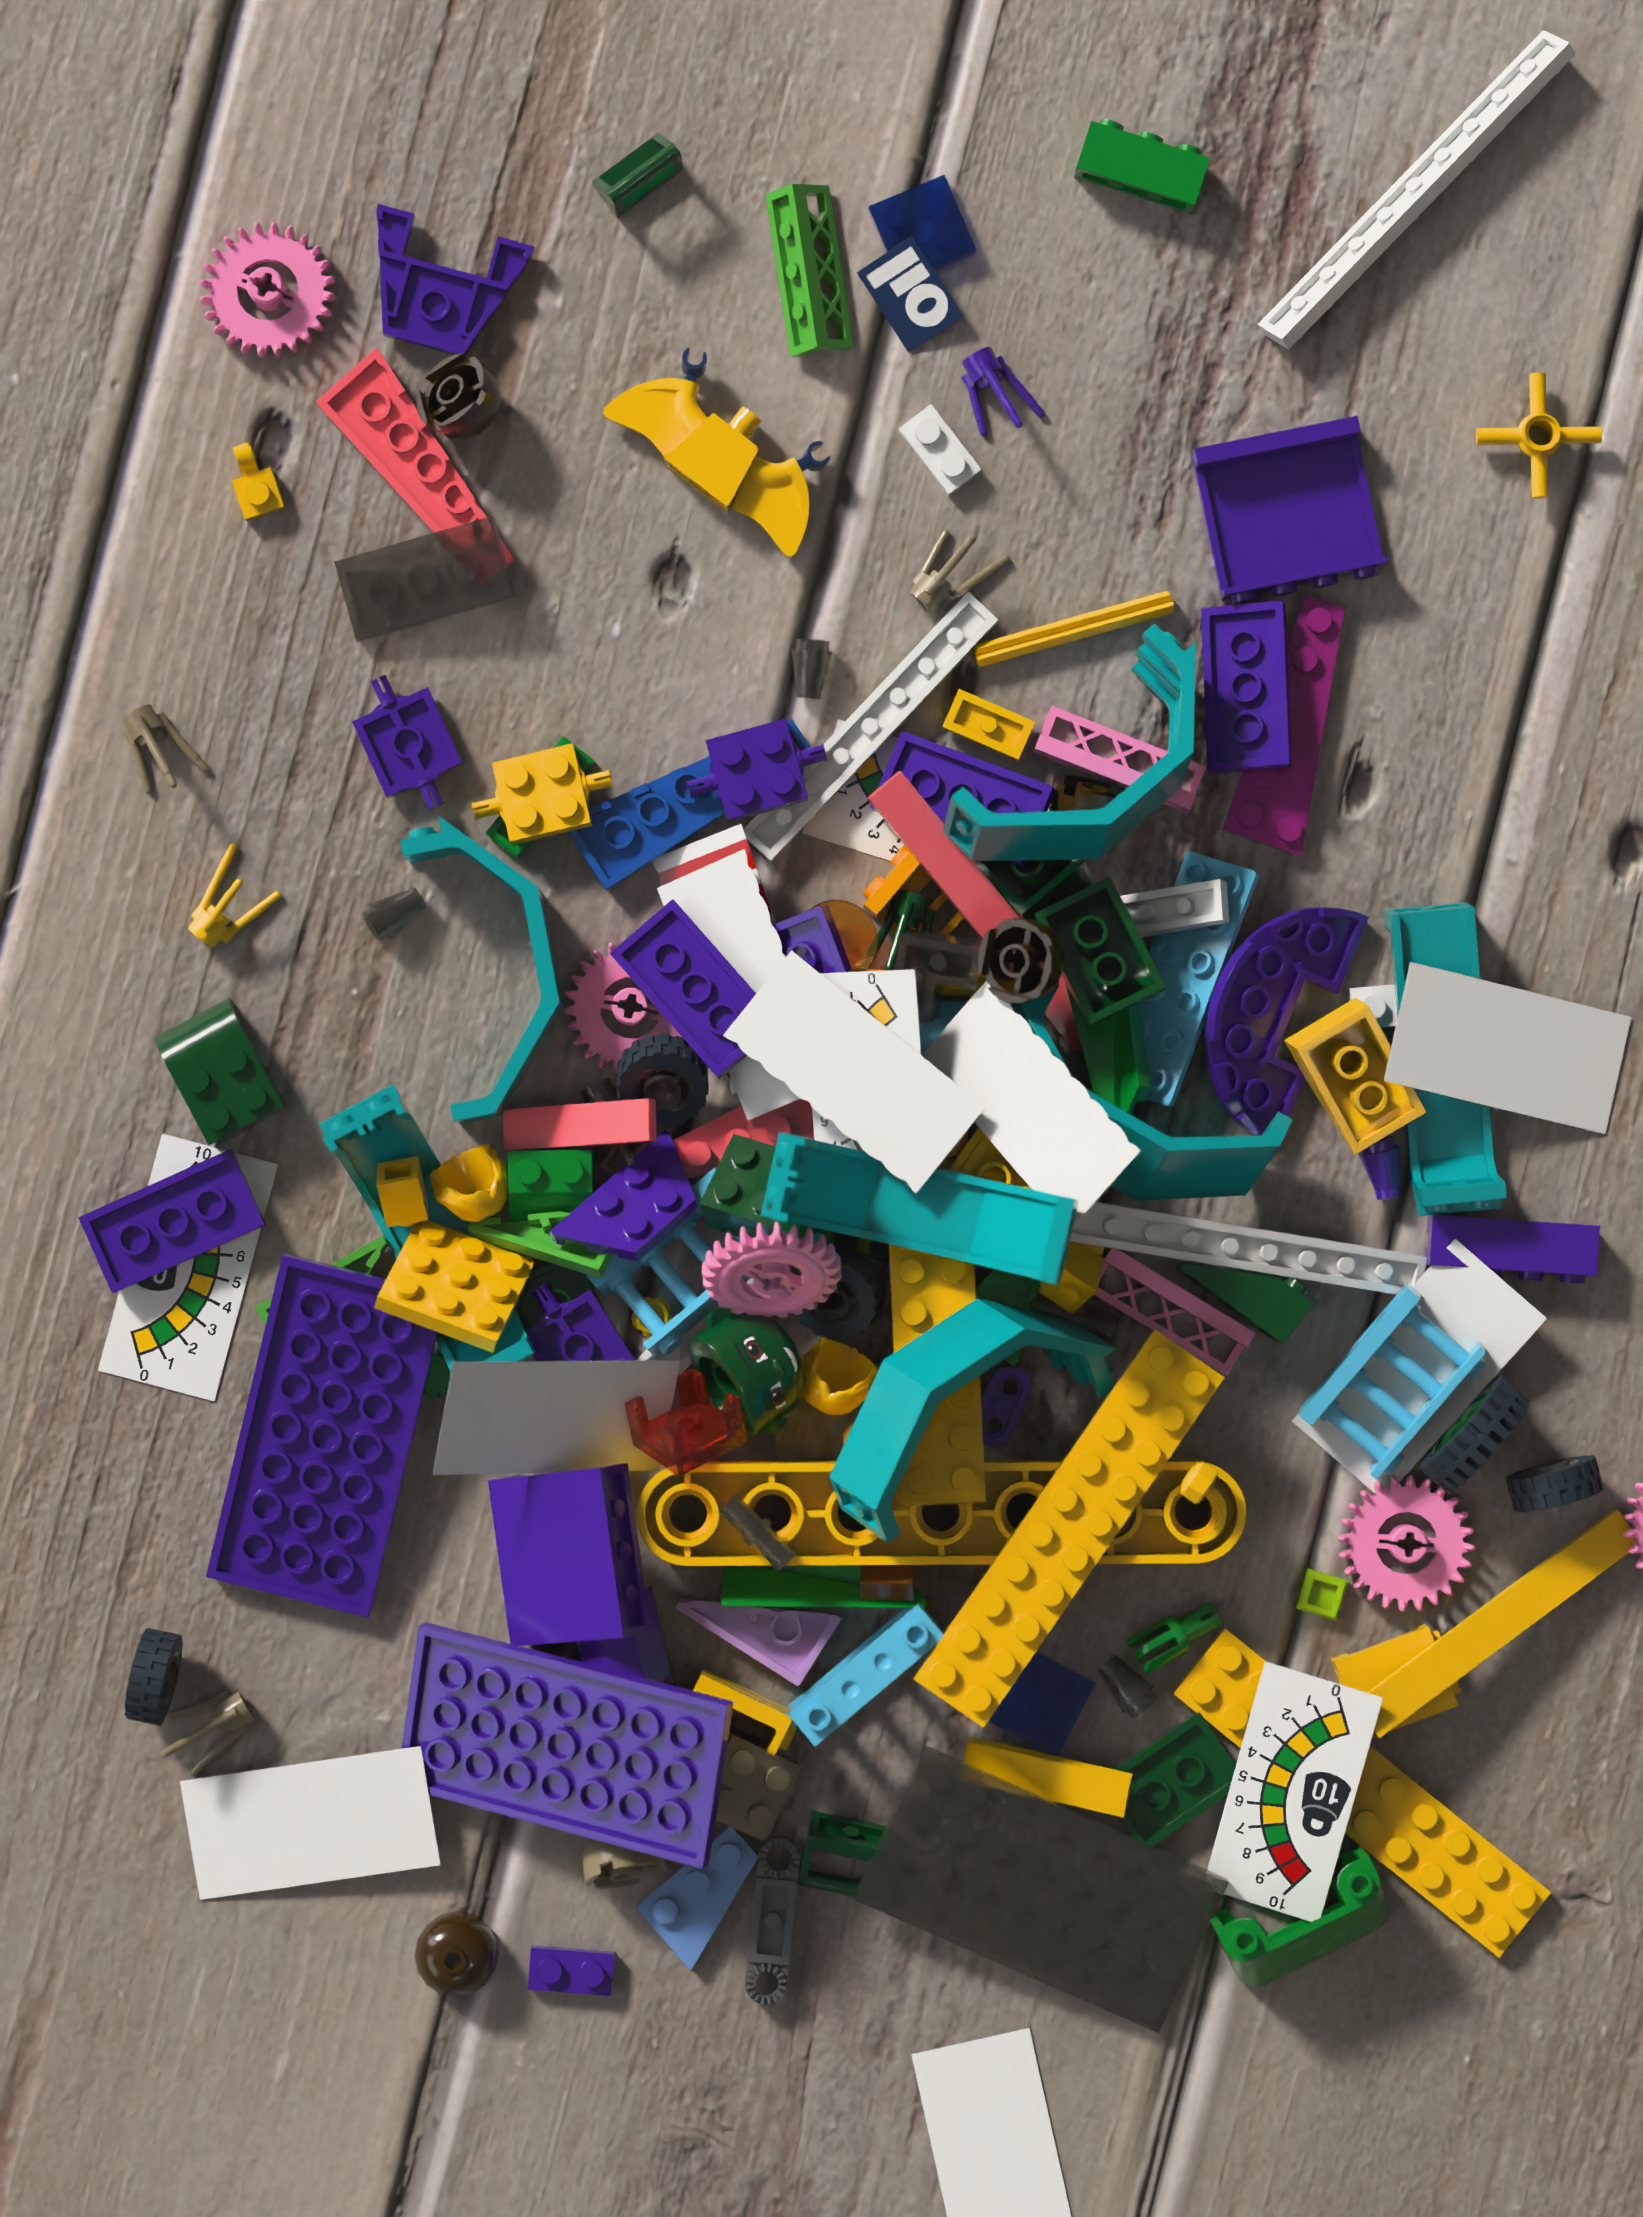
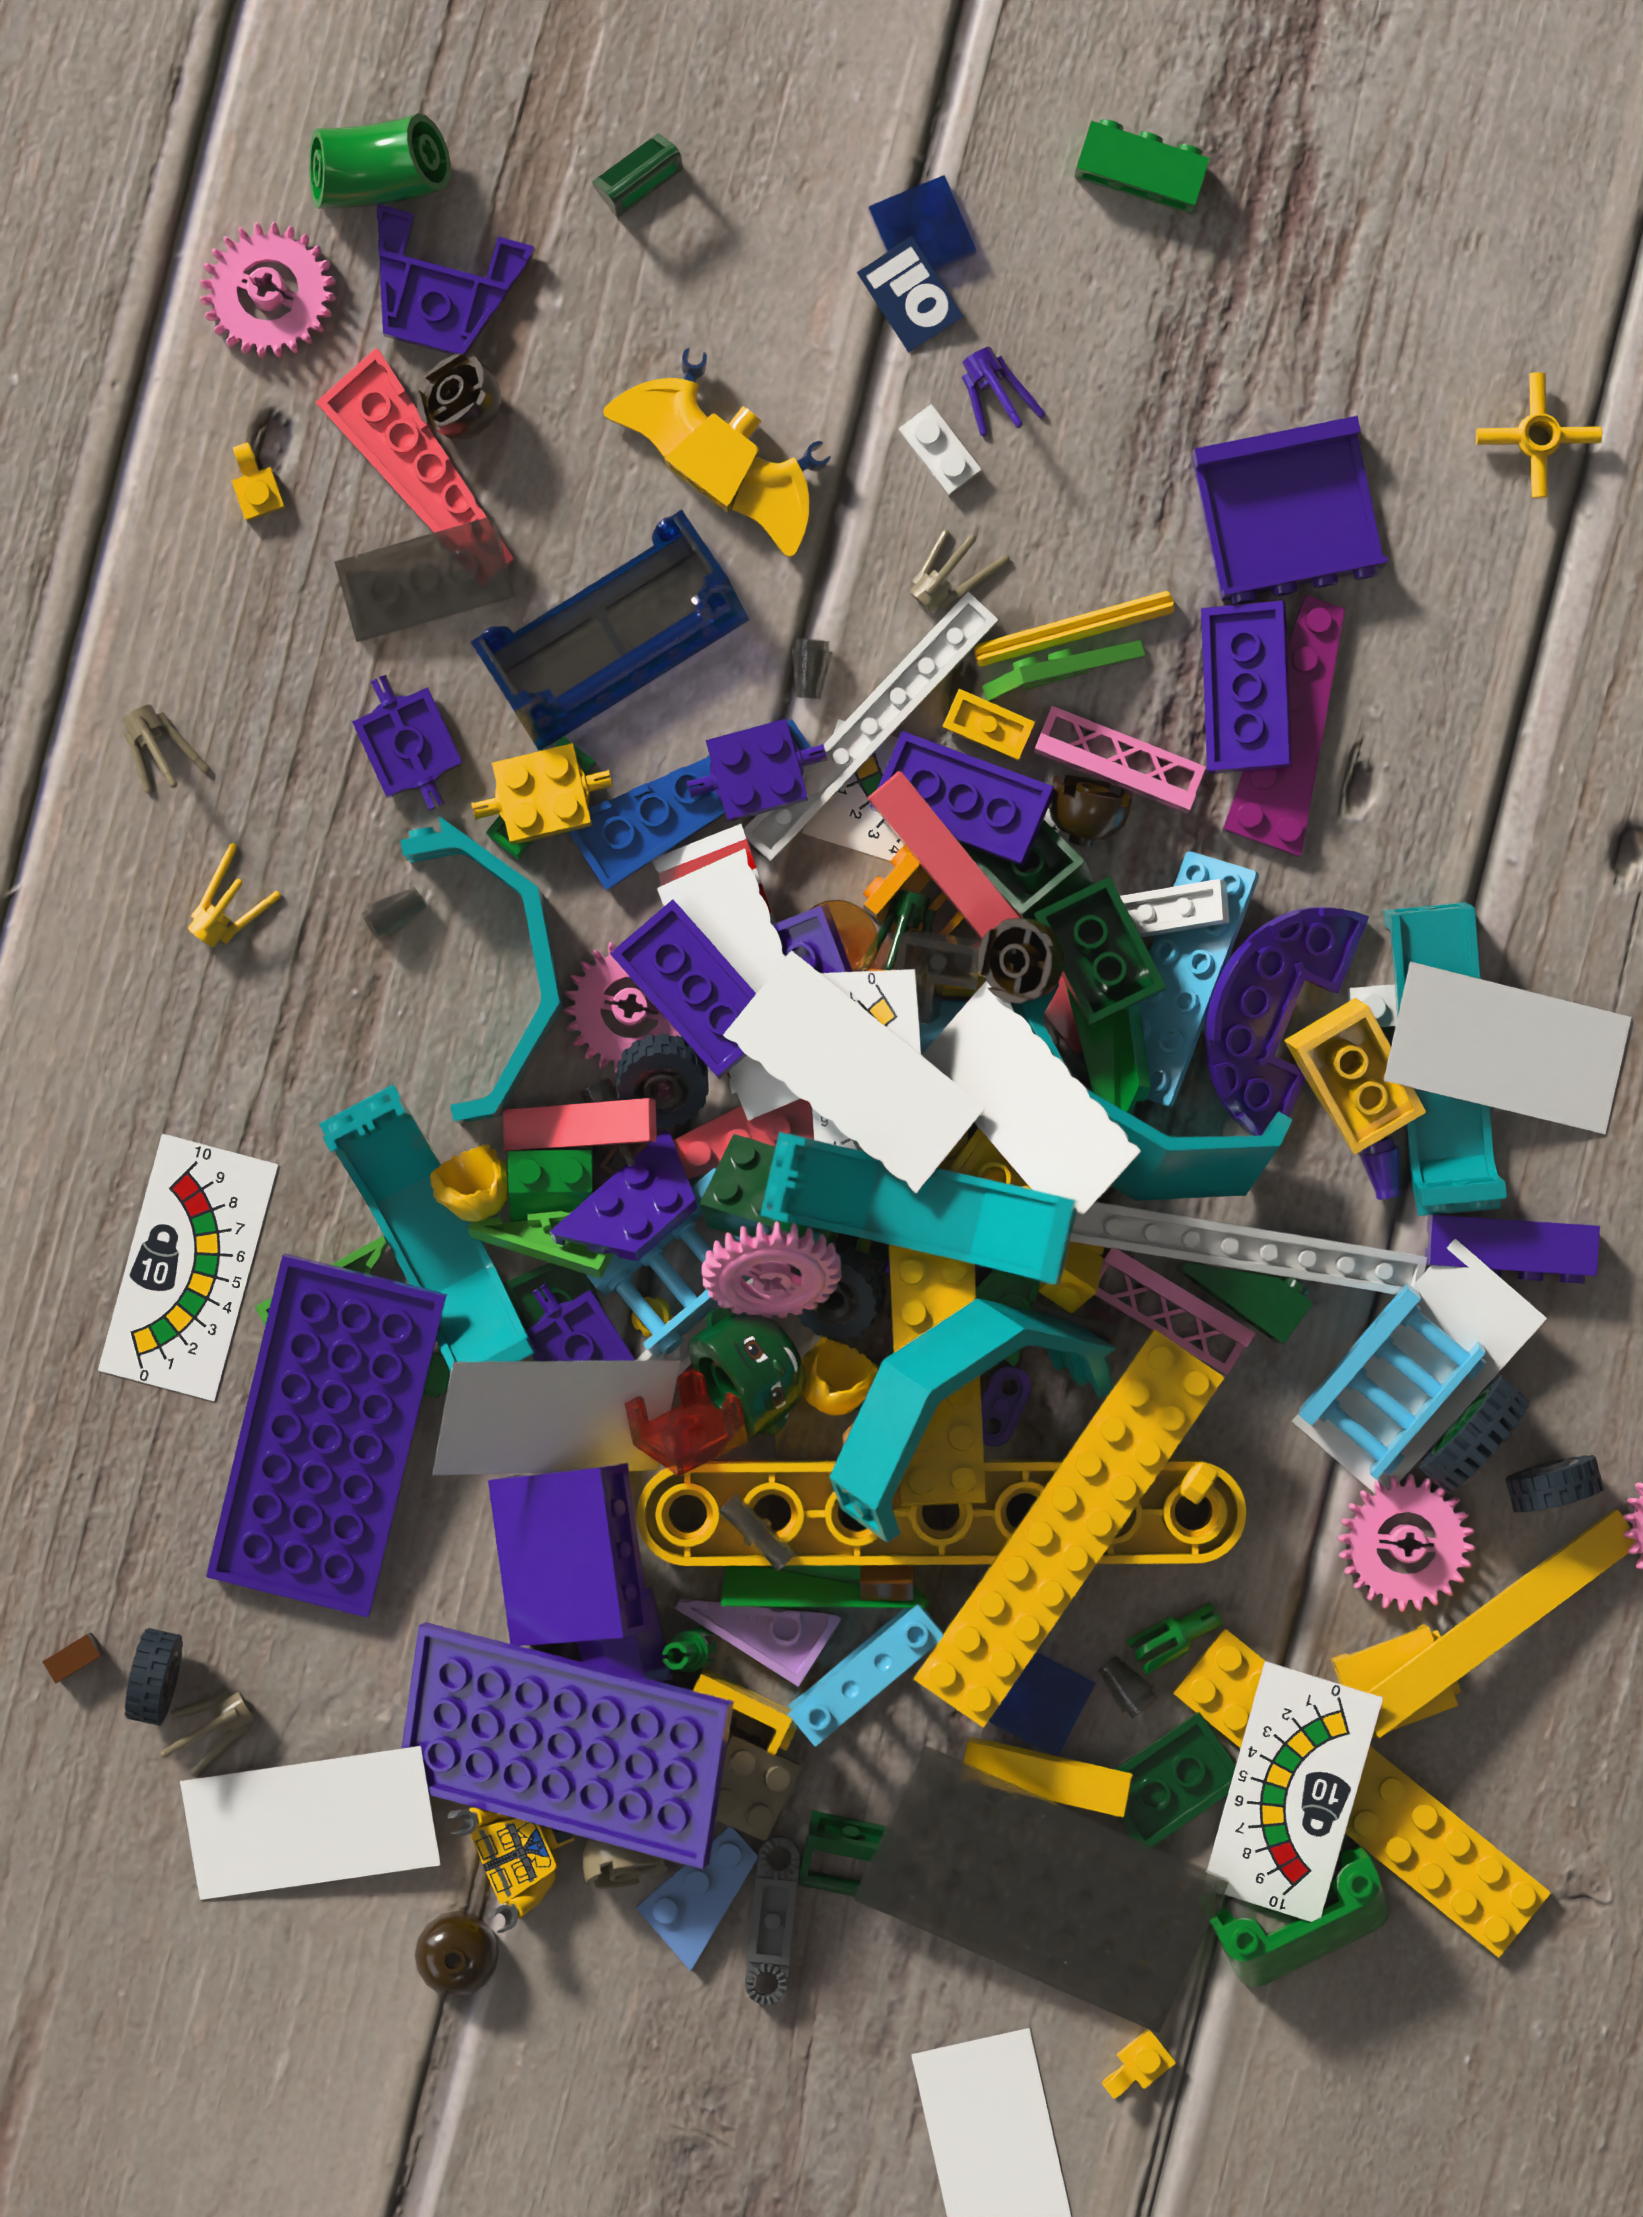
dark purple plate [78,1149,267,1294] -> none
dark green brick [155,998,288,1147] -> none
yellow plate [374,1220,535,1353] -> none
yellow brick [376,1156,428,1227] -> none
dark purple plate [527,1945,615,1996] -> none
bright green fence [765,184,854,357] -> none
teal panel [943,623,1196,861] -> none
white plate [1258,30,1576,349] -> none
lime tile [1295,1568,1348,1621] -> none
none -> reddish brown piece [42,1632,104,1684]
none -> green brick [309,113,451,209]
none -> torso [448,1807,575,1933]
none -> windscreen [470,510,749,751]
none -> green arm [662,1626,717,1673]
none -> bright green wing [982,640,1145,701]
none -> yellow plate [1101,2028,1176,2099]

